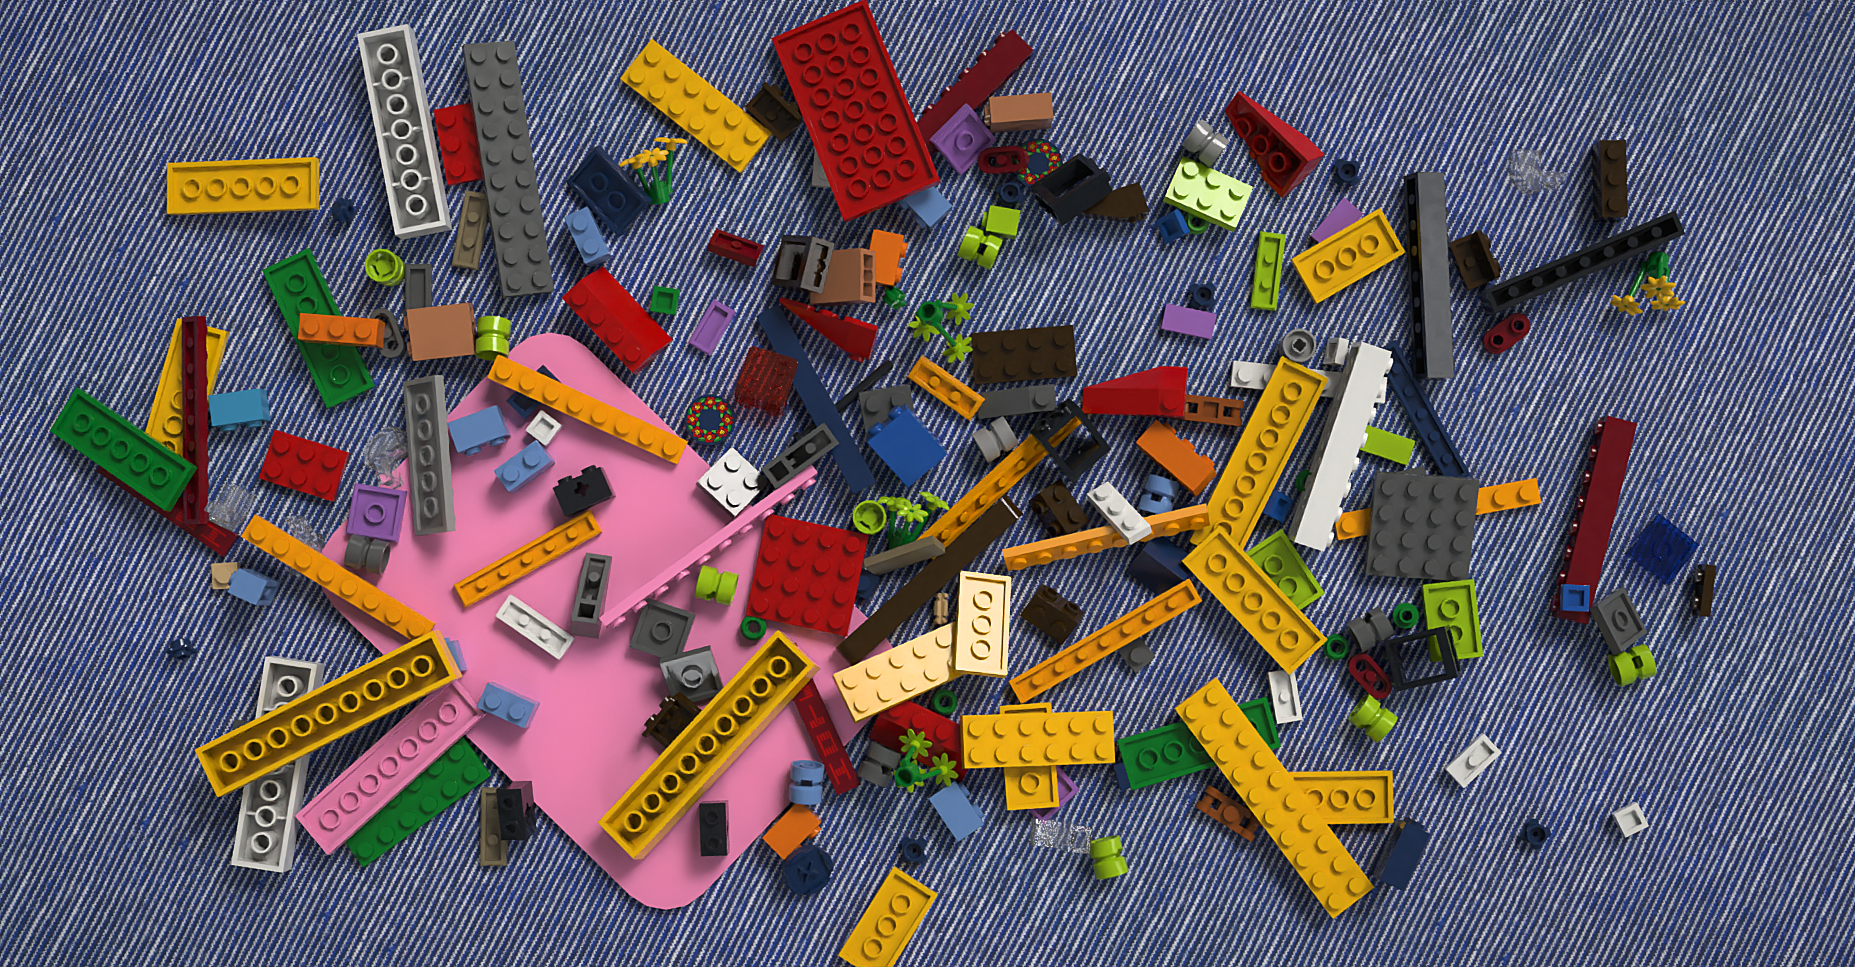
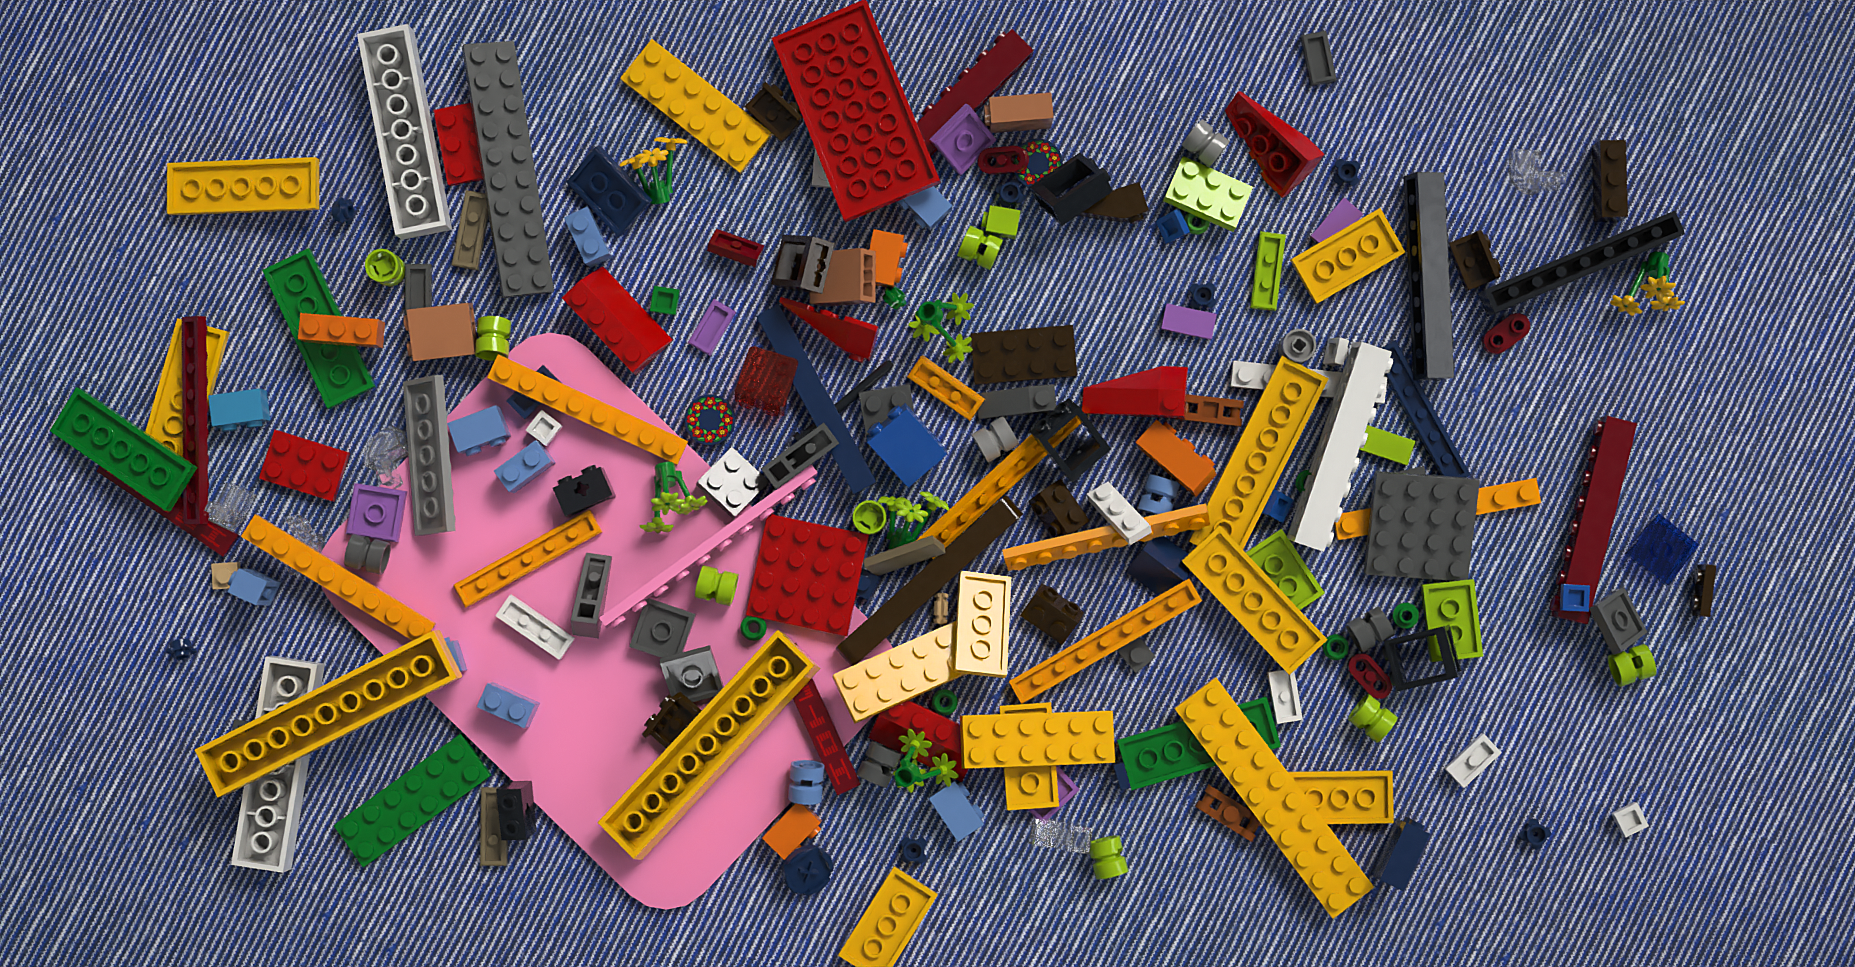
bright pink plate [295,680,487,855] -> none
dark grey plate [369,308,406,359] -> none
black brick [699,800,730,856] -> none
none -> plant [640,462,708,533]
none -> dark grey tile [1300,31,1337,87]

